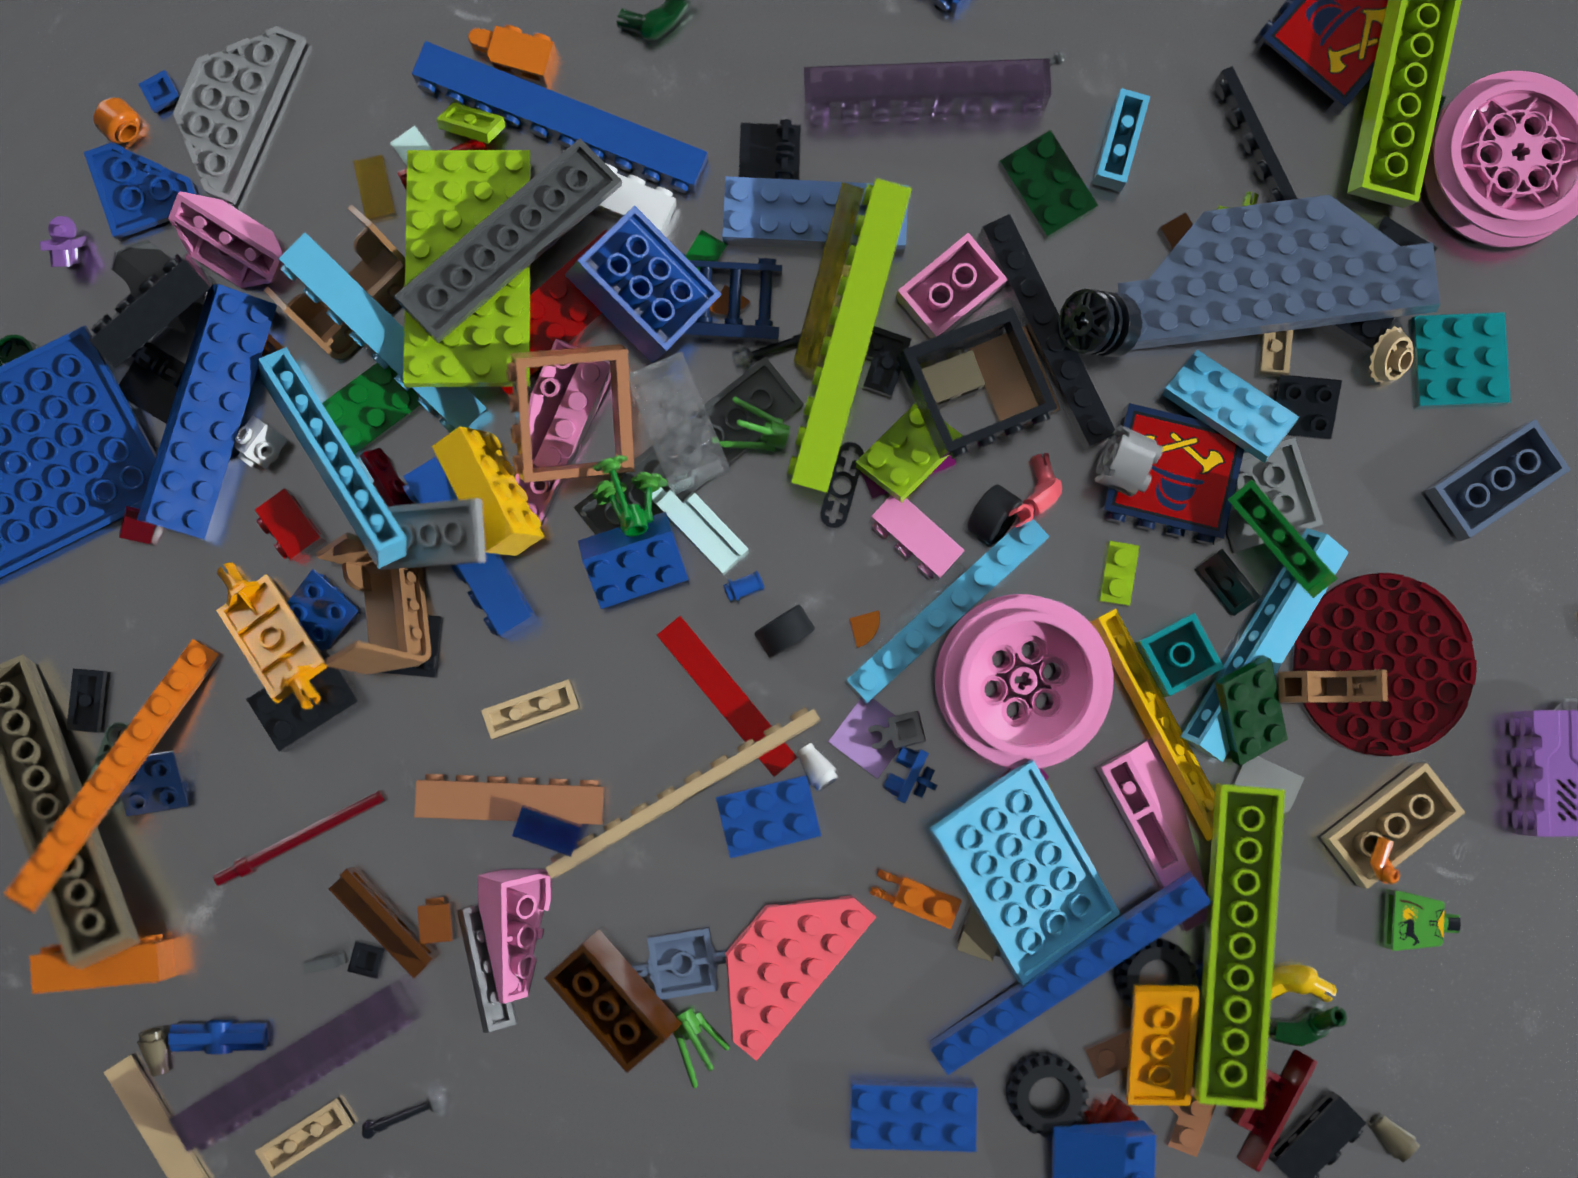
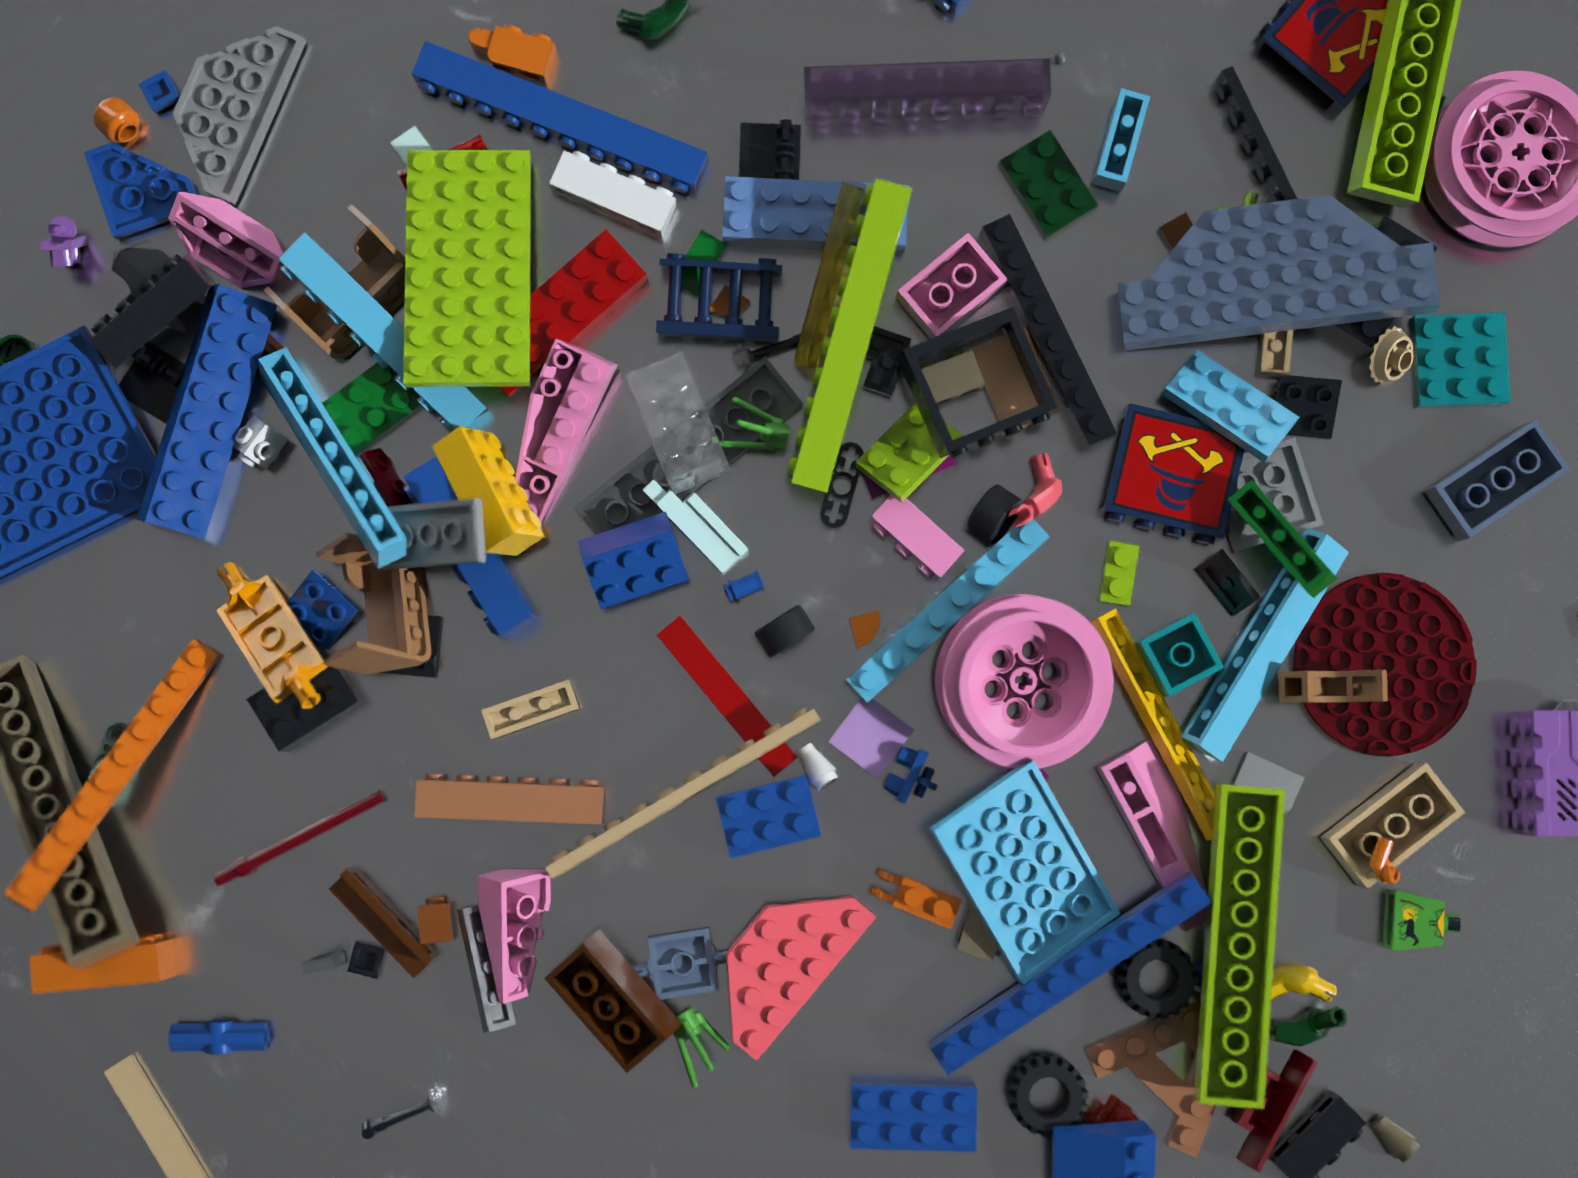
black plate [66,668,107,733] -> none
dark red tile [119,506,155,544] -> none
dark blue hinge [120,751,189,816] -> none
dark tan cone [137,1027,170,1076] -> none
clear purple brick [168,979,418,1153] -> none
red brick [255,488,326,562] -> none
tan plate [255,1098,353,1178] -> none
clear yellow tile [353,155,397,221] -> none
dark grey plate [394,138,622,344] -> none
lime plate [436,102,505,144] -> none
nougat window [506,344,635,483] -> none
clear blue plate [512,805,582,857] -> none
blue slope [565,205,722,364] -> none
plant [592,455,667,536] -> none
flat silver plate [868,711,926,749] -> none
black wheel [1058,288,1142,357] -> none
light grey brick [1095,425,1163,497] -> none
light orange plate [1126,985,1199,1106] -> none
dark green plate [1215,656,1288,766] -> none

